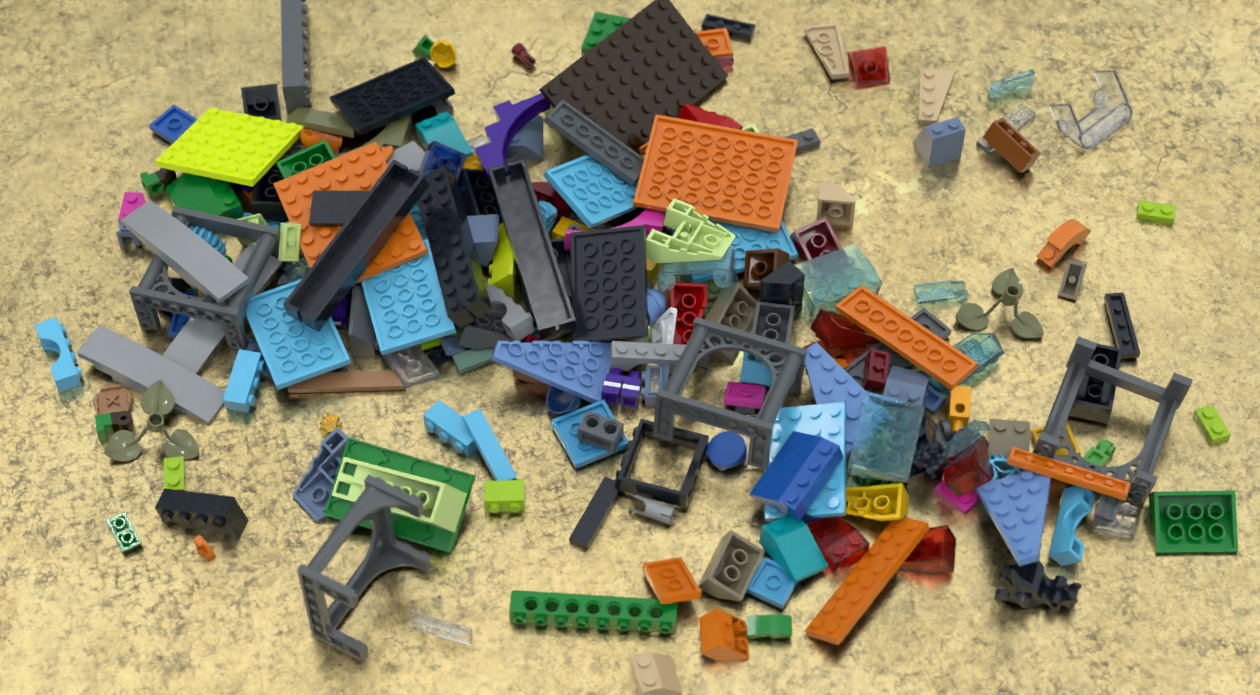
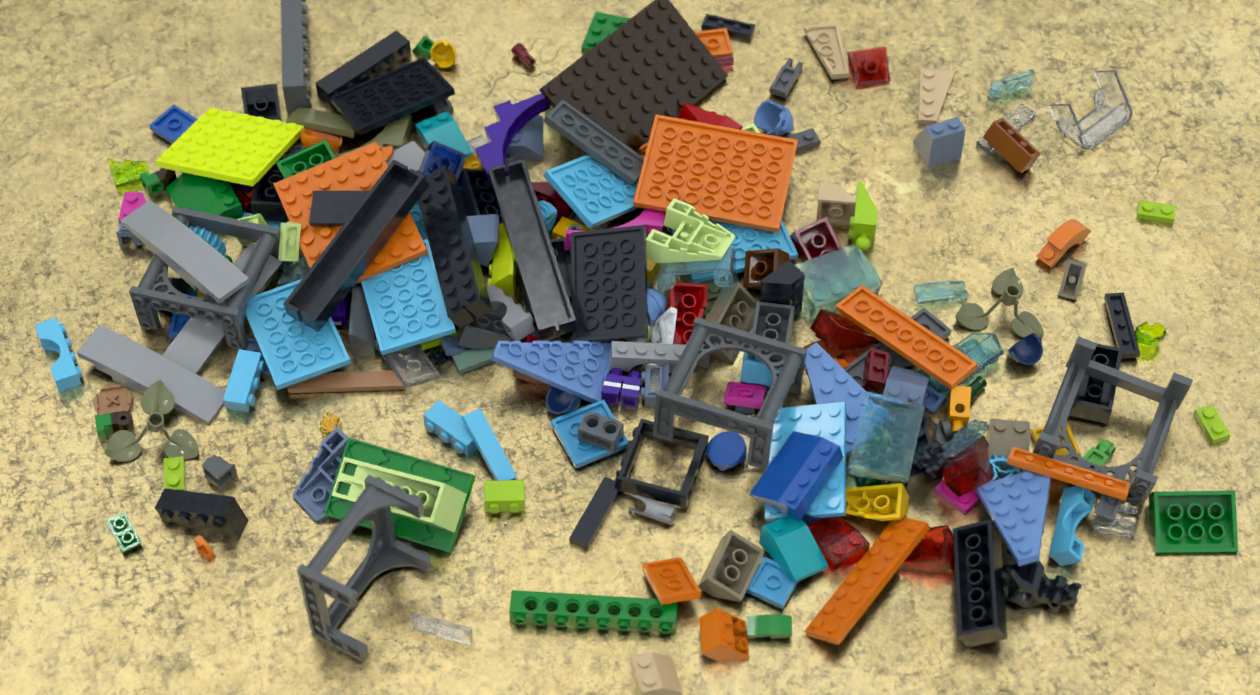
none -> clear neon green wing [107,158,150,188]
none -> dark grey window [202,455,237,489]
none -> dark red pin [234,188,252,213]
none -> black brick [315,30,411,106]
none -> medium blue helmet [754,100,795,136]
none -> dark grey hinge [769,58,803,98]
none -> lime slope [848,181,878,251]
none -> black brick [953,519,1007,647]
none -> dark green pin [966,376,987,403]
none -> dark blue helmet [1007,333,1043,365]
none -> clear neon green hair [1134,321,1167,348]

